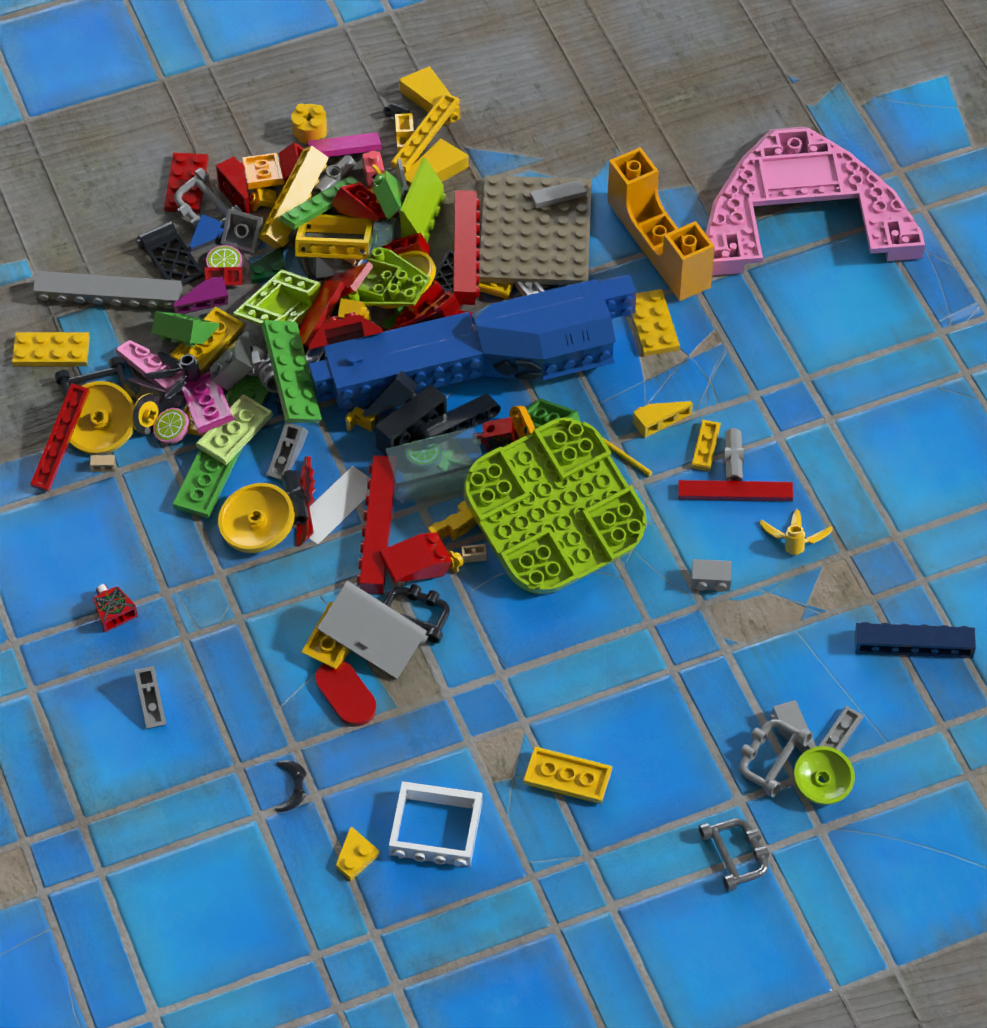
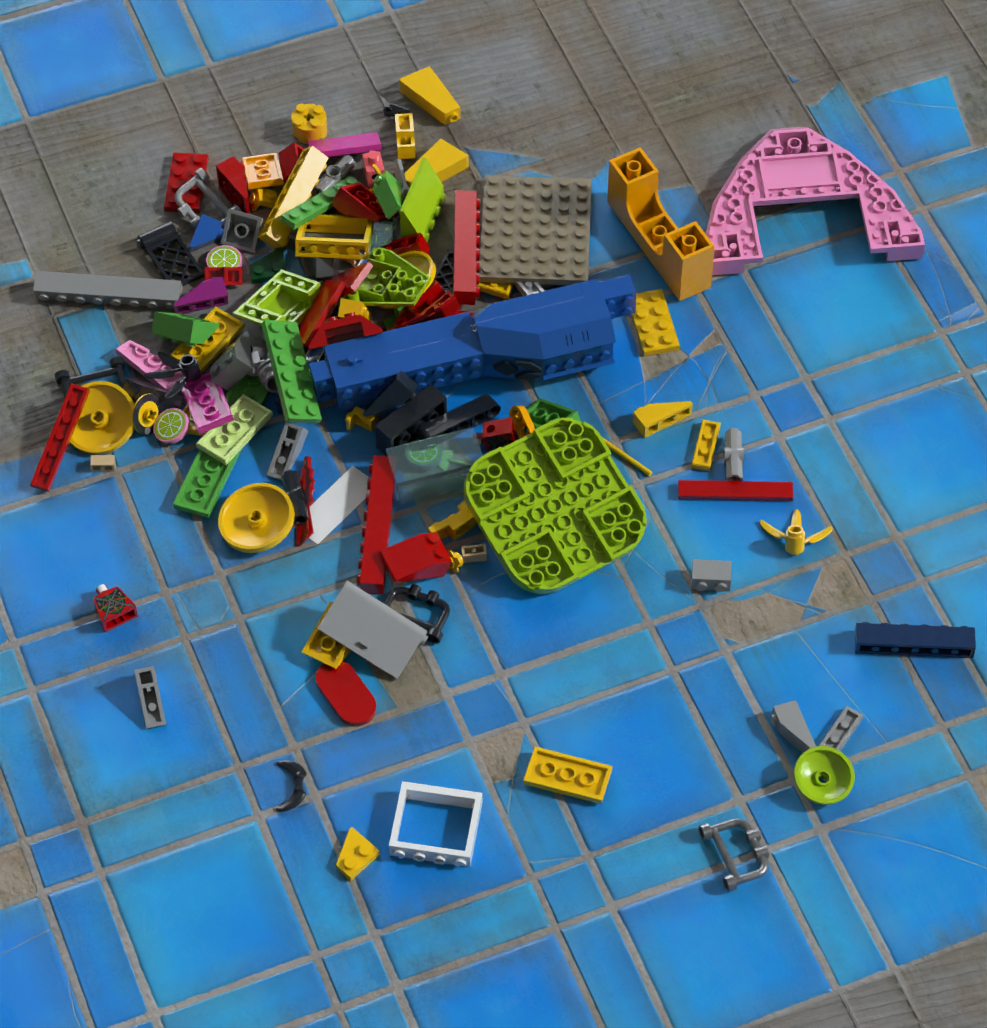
yellow plate [12,332,90,366] -> none
yellow tile [391,92,460,173] -> none
light grey tile [530,180,587,208] -> none
light grey bar [740,719,813,797] -> none

